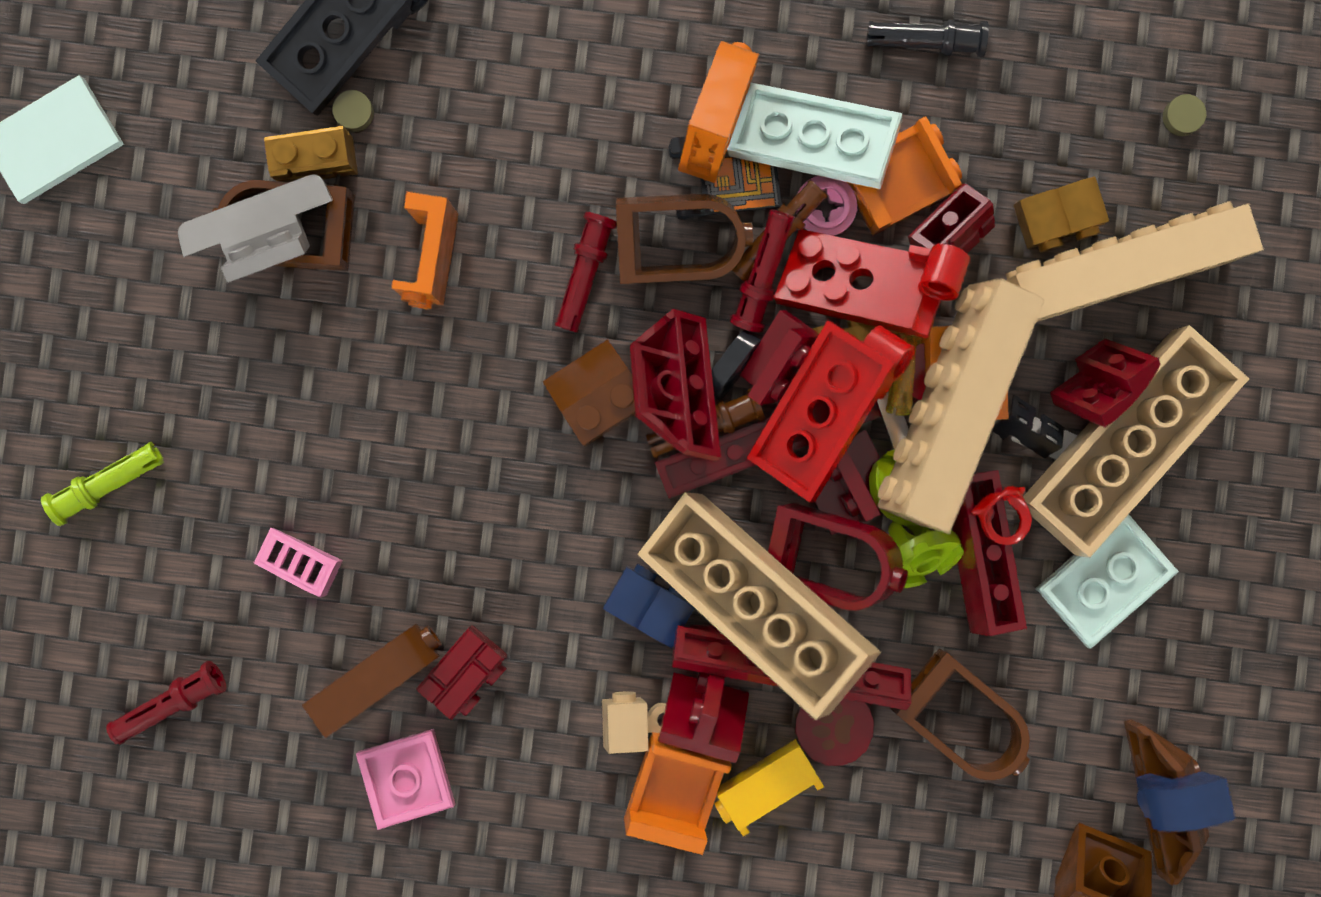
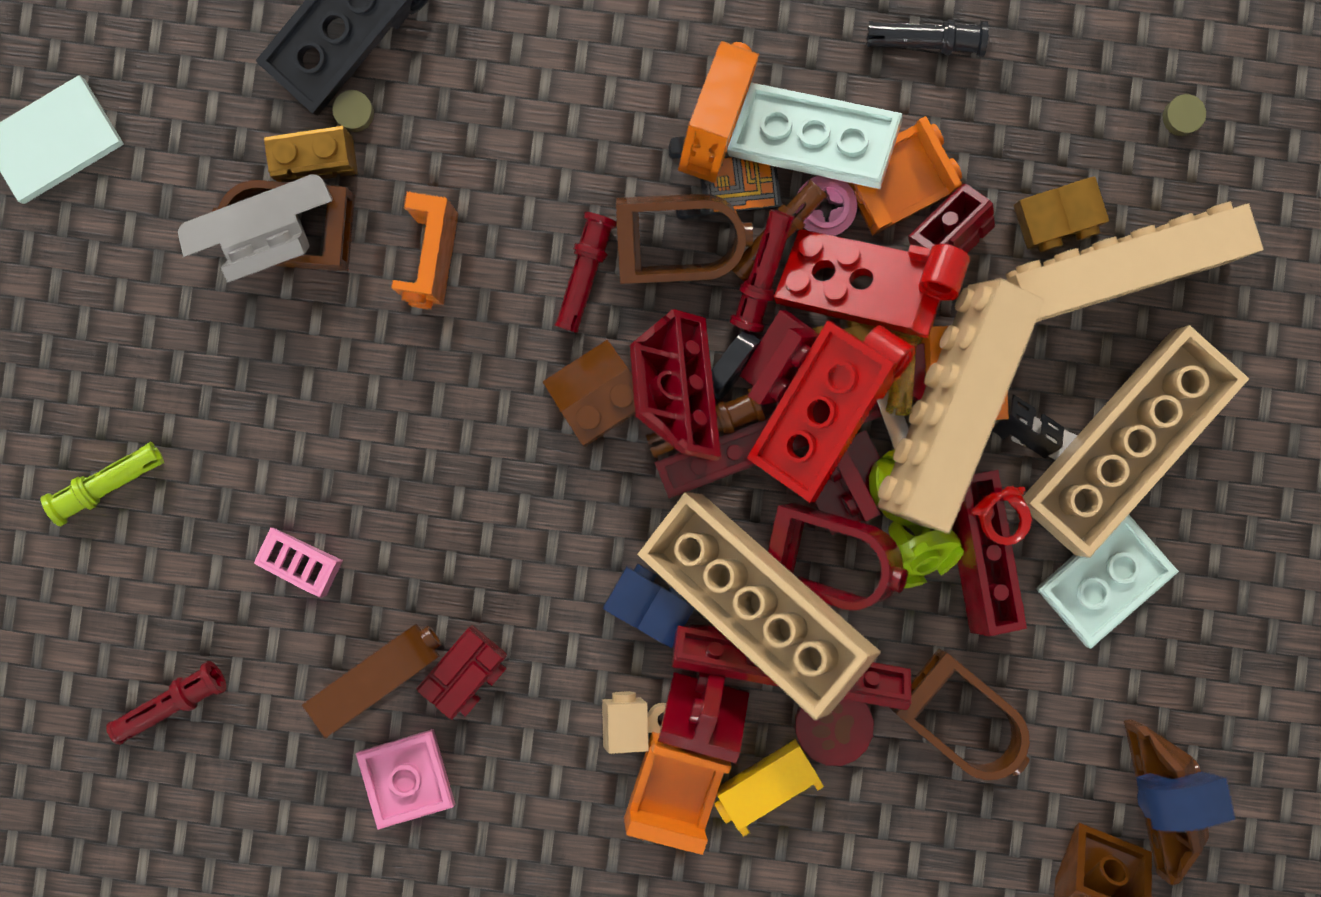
dark red slope [1050,339,1161,428] -> none

